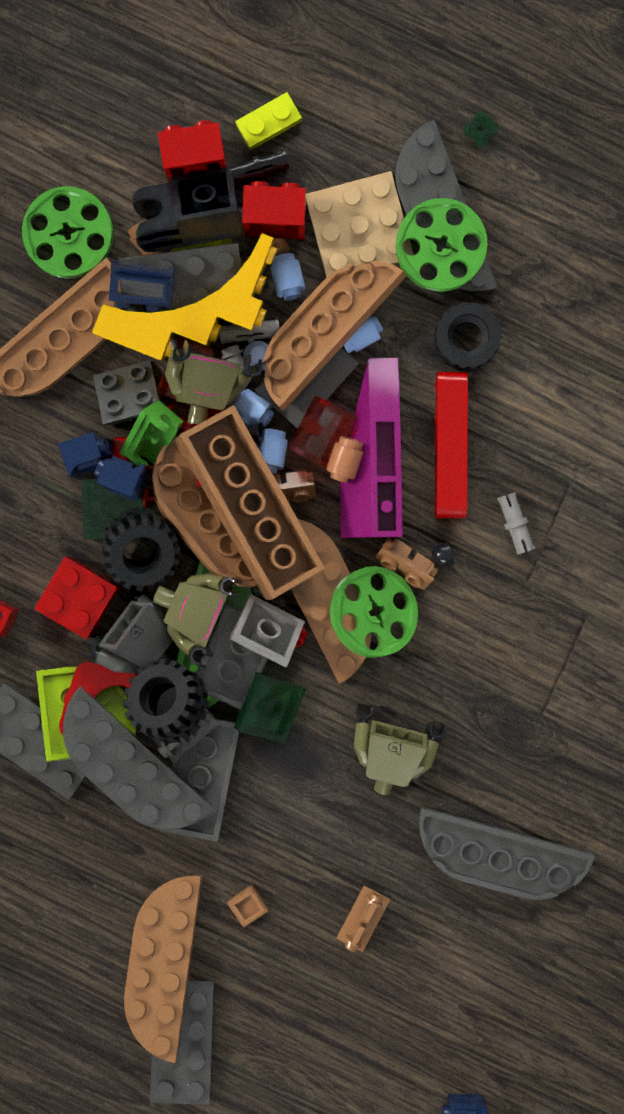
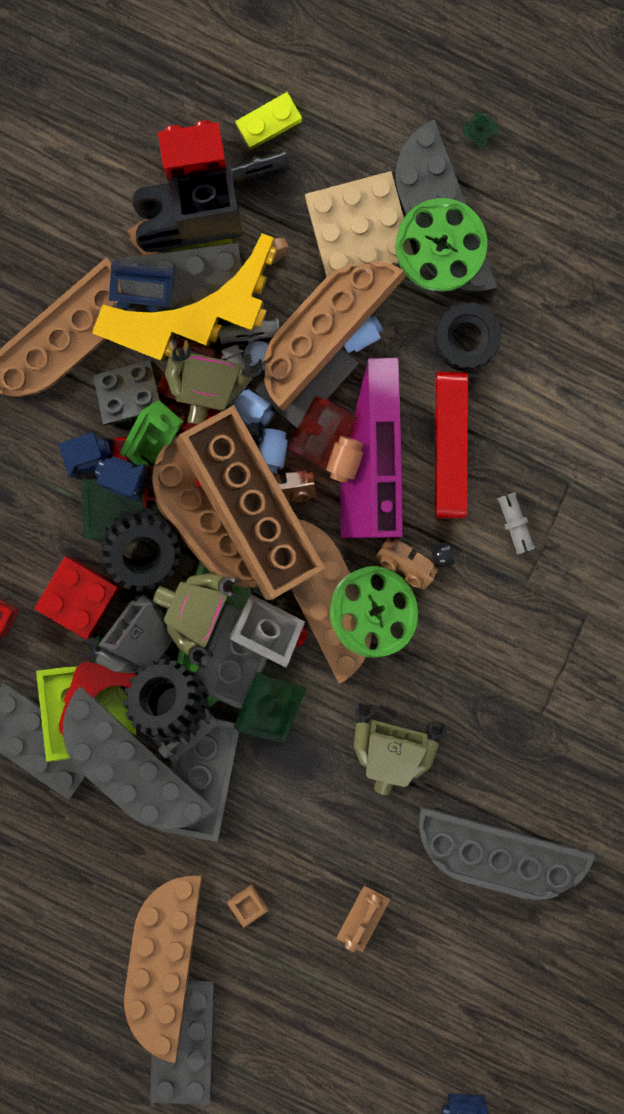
bright green wedge [22,186,114,279] -> none
red brick [242,181,306,240] -> none
light blue brick [270,253,306,301] -> none

